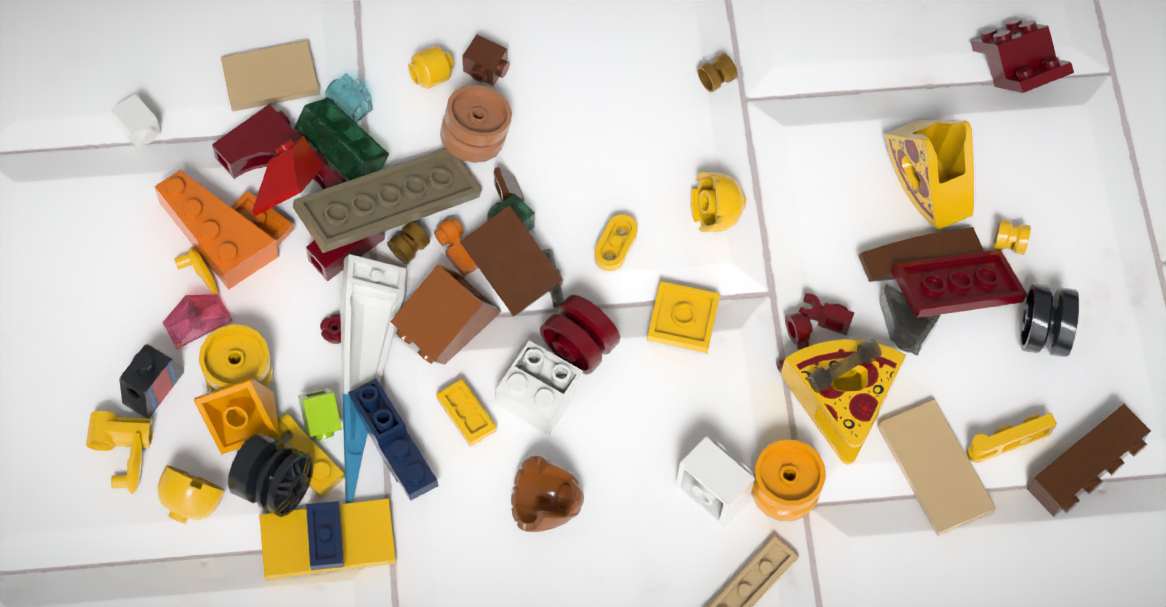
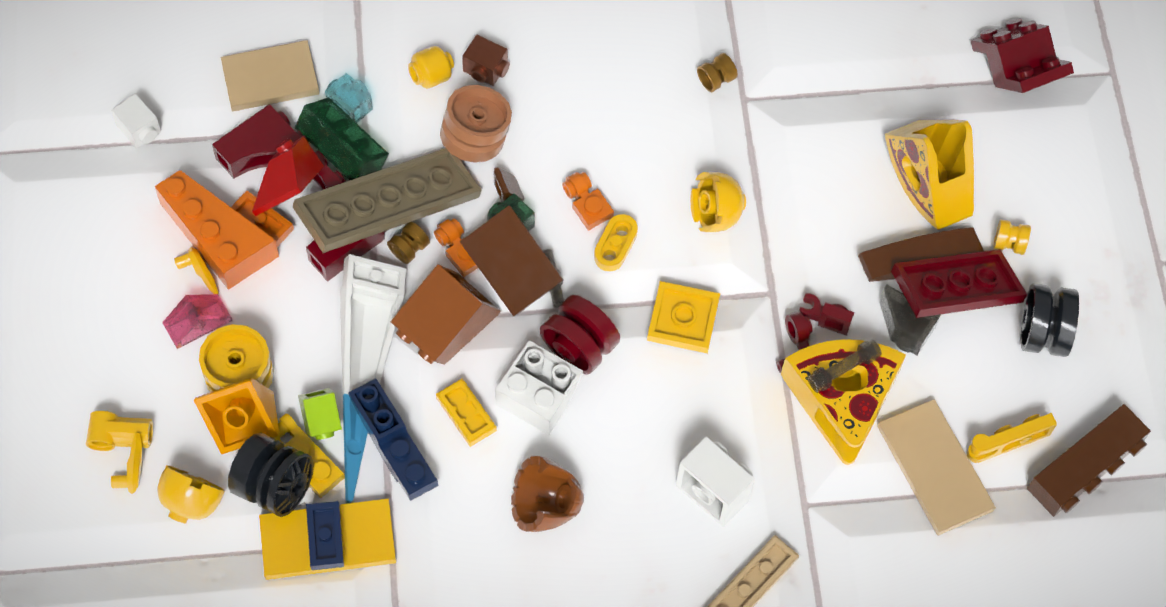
black torso [119,344,184,419] -> none
dark red plate [320,314,341,344] -> none
light orange wheel [751,440,826,521] -> none
none -> orange plate [562,172,614,231]

